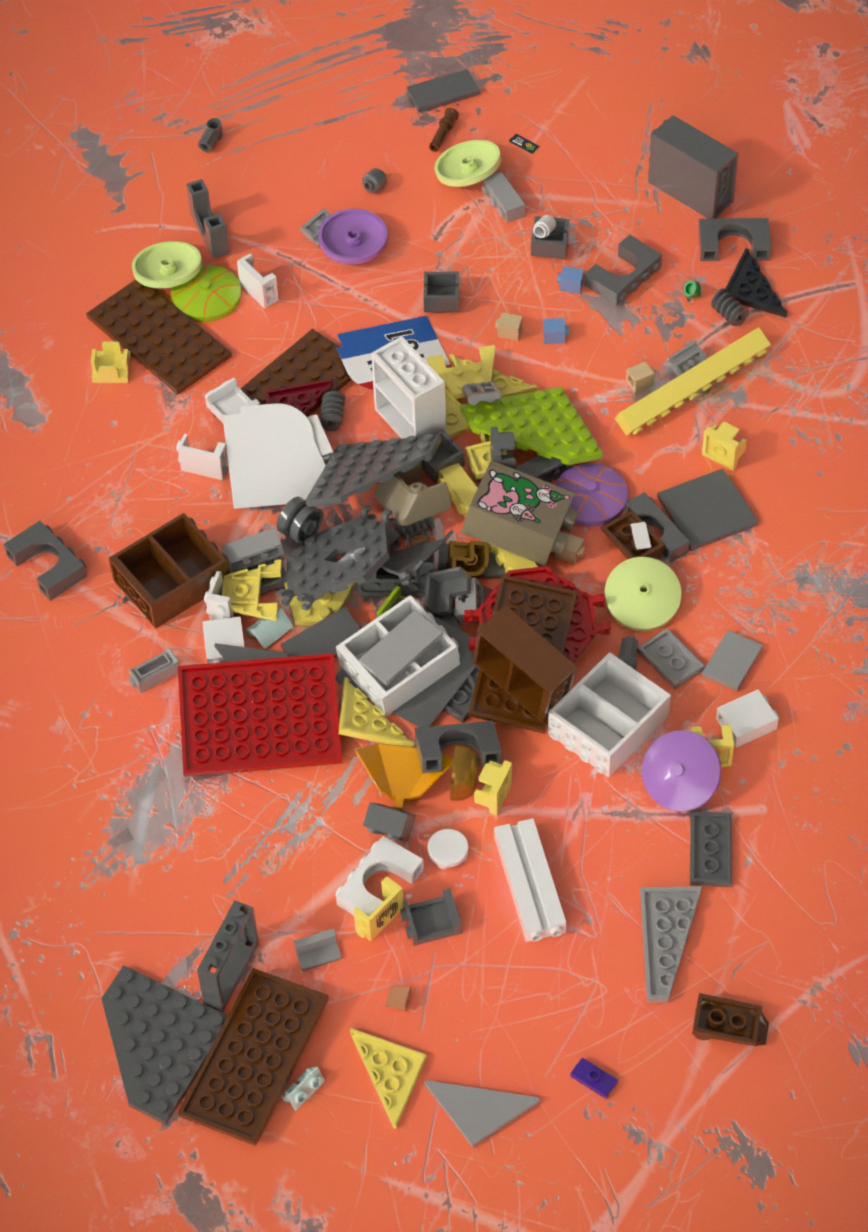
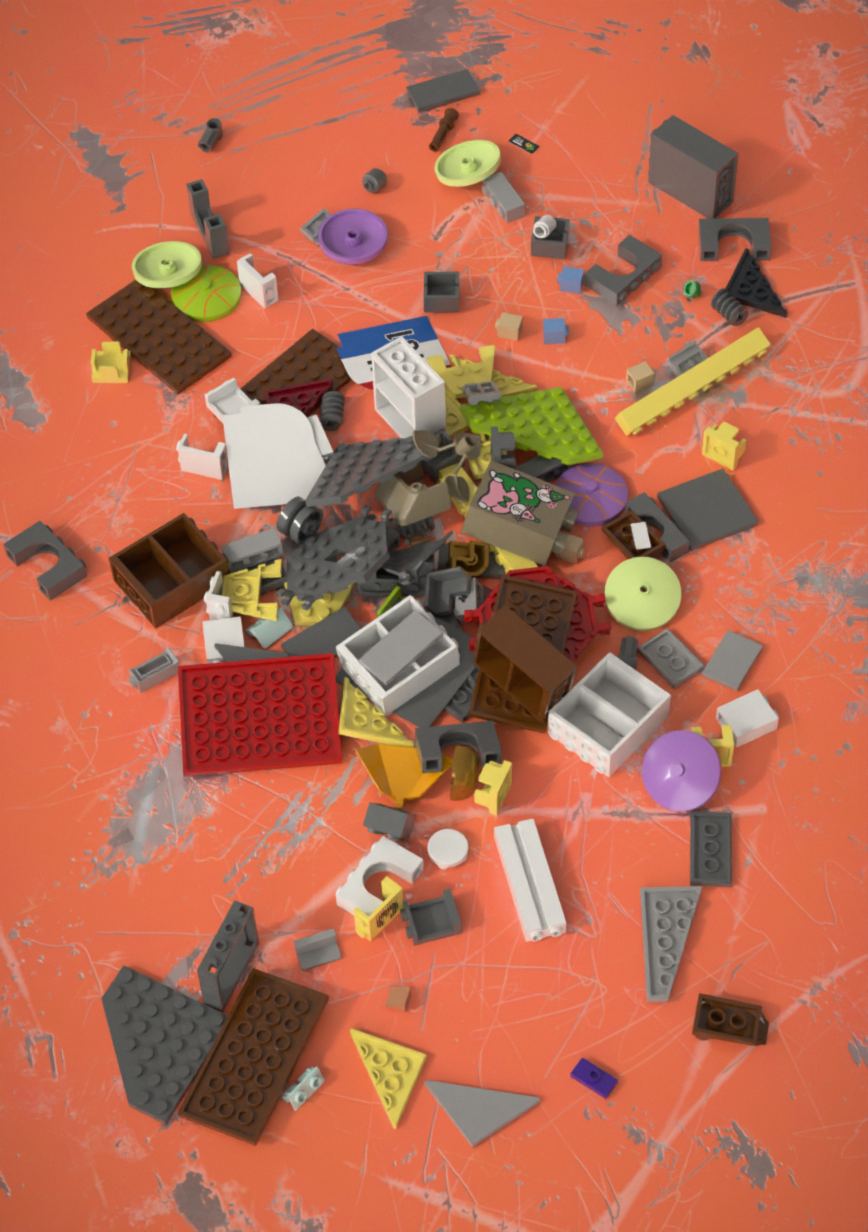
none -> dark tan plant [413,430,481,503]

